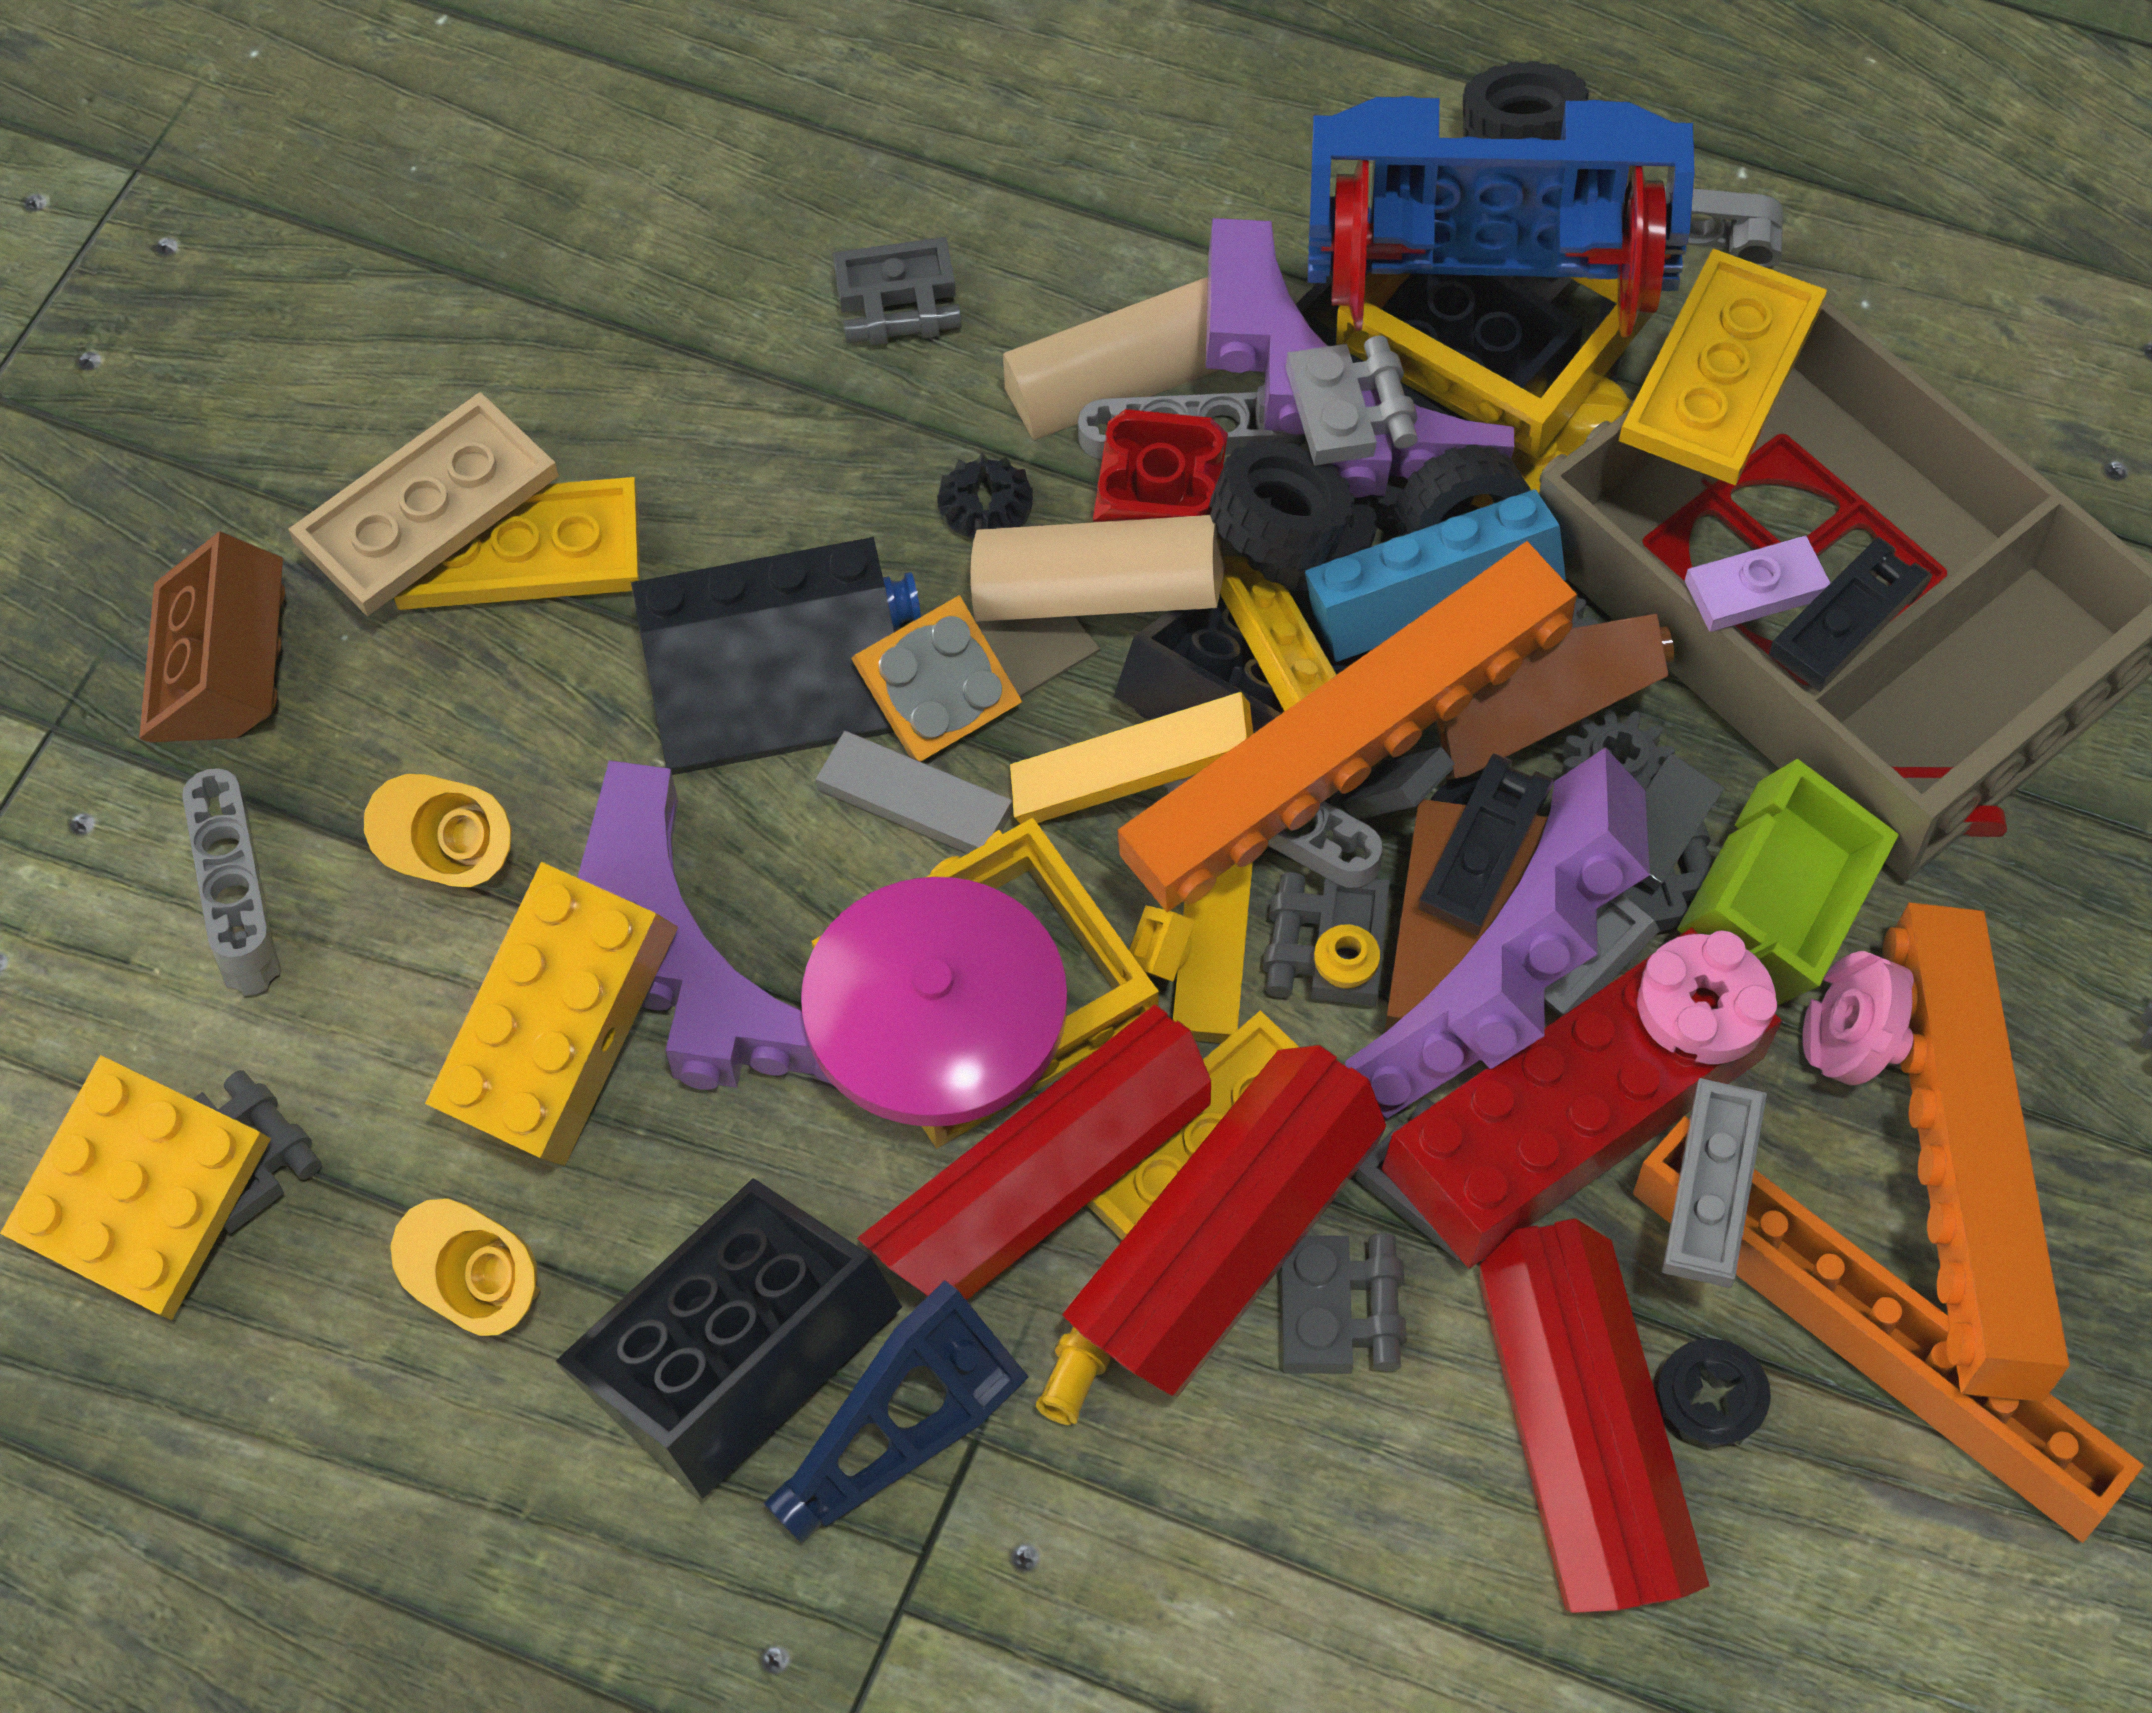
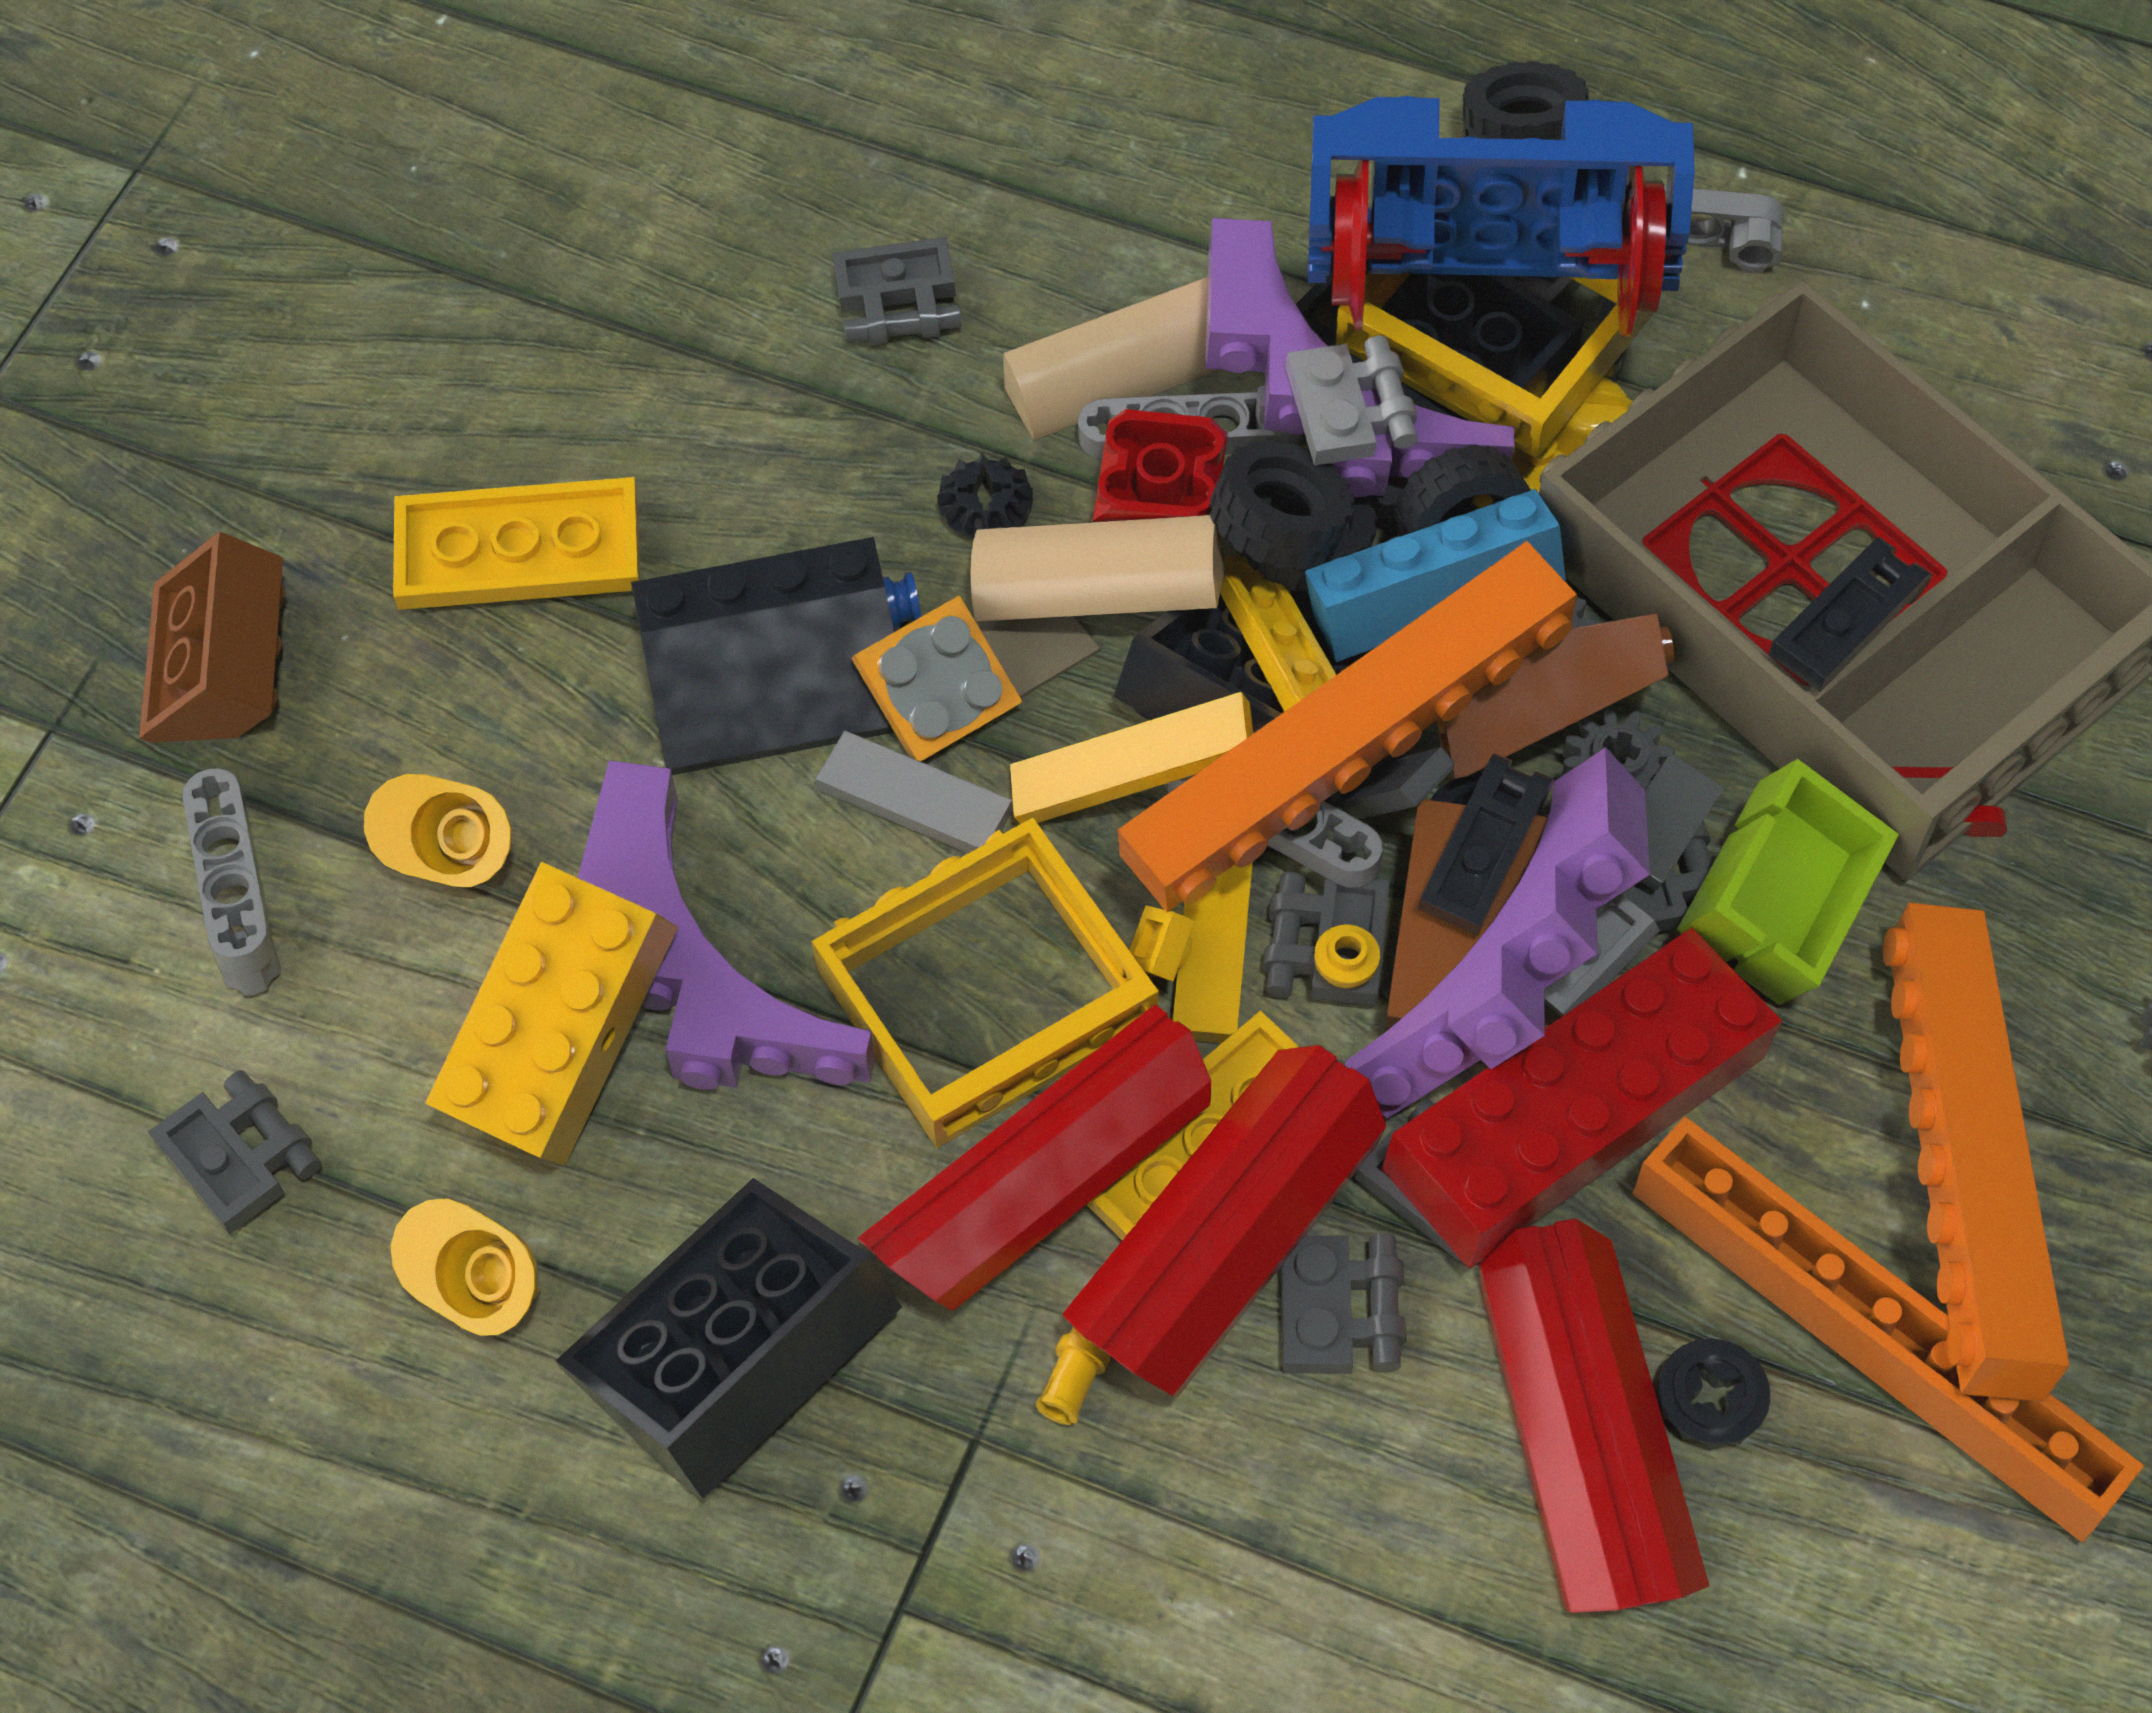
yellow plate [0,1055,271,1320] -> none
tan plate [288,392,559,617] -> none
dark blue plate [763,1280,1029,1544] -> none
dark pink dish [801,877,1067,1126] -> none
yellow plate [1619,248,1828,486] -> none
bright pink plate [1637,931,1777,1064] -> none
light grey tile [1662,1078,1767,1288] -> none
lavender plate [1685,535,1830,632] -> none
bright pink plate [1802,951,1914,1085] -> none

